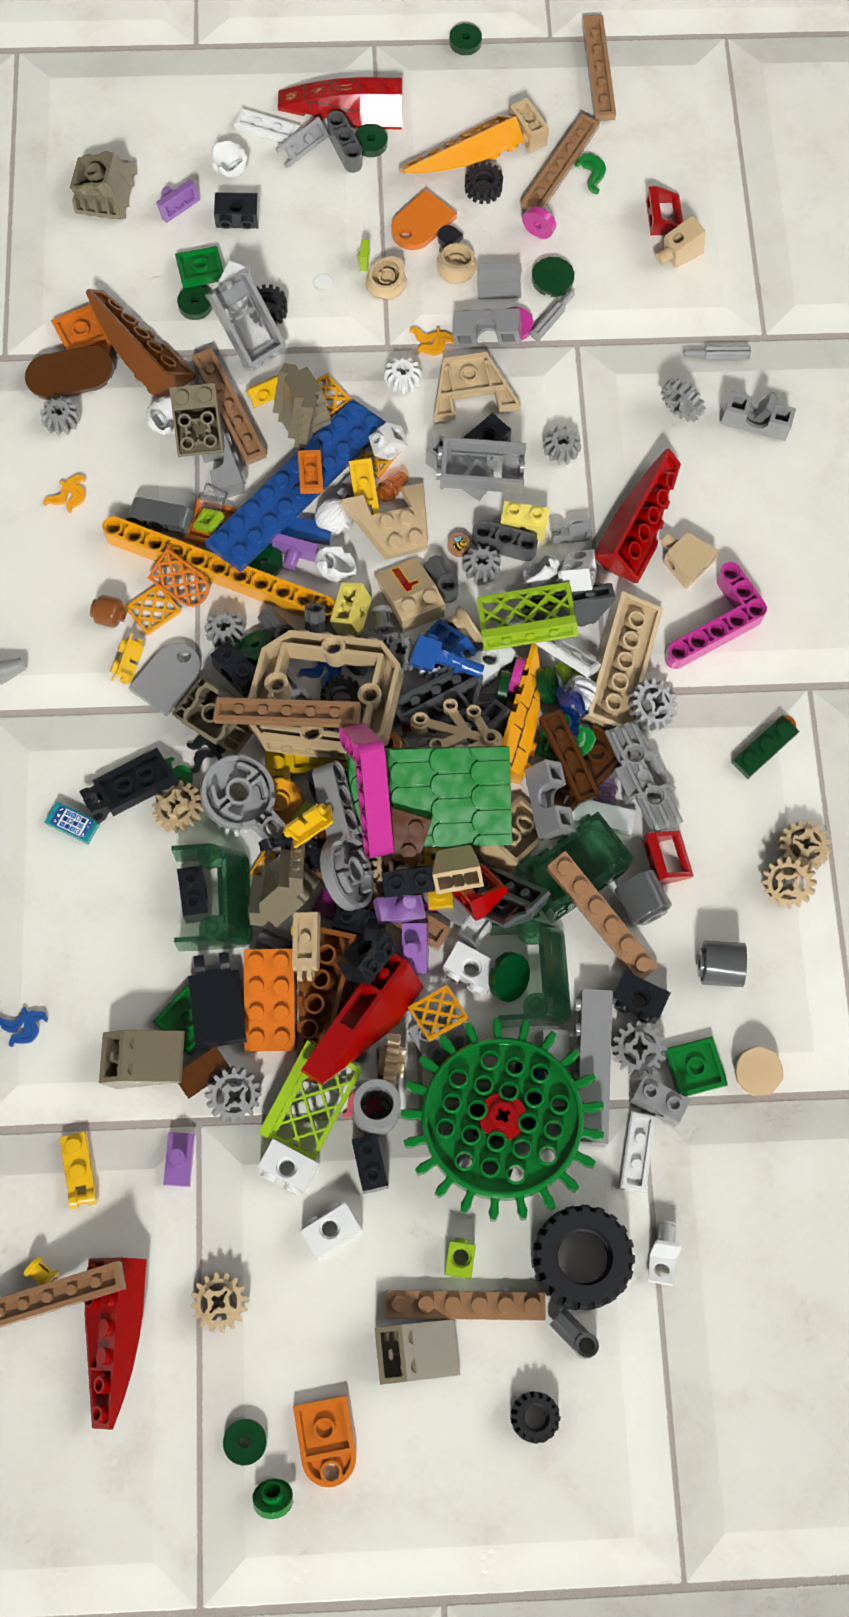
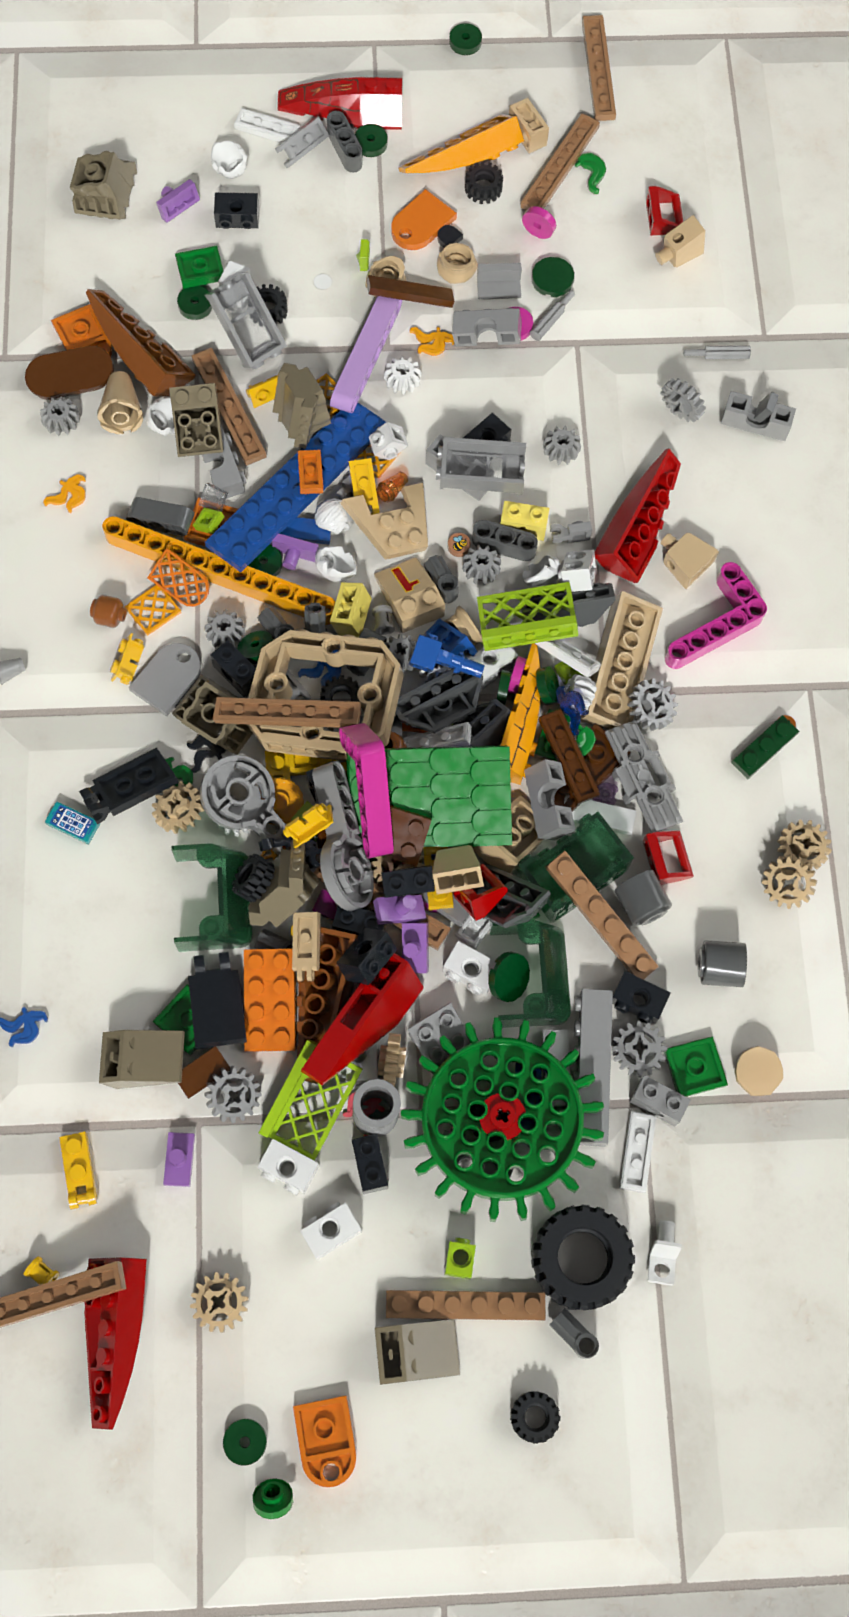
black brick [177,865,211,924] -> none
light orange window [408,985,469,1042] -> none
tan plant [410,699,503,747] -> none
tan wing [434,352,521,423] -> none
none -> tan cone [97,371,143,434]
none -> black tyre [232,854,275,903]
none -> lavender beam [330,296,402,413]
none -> reddish brown tile [366,275,455,308]

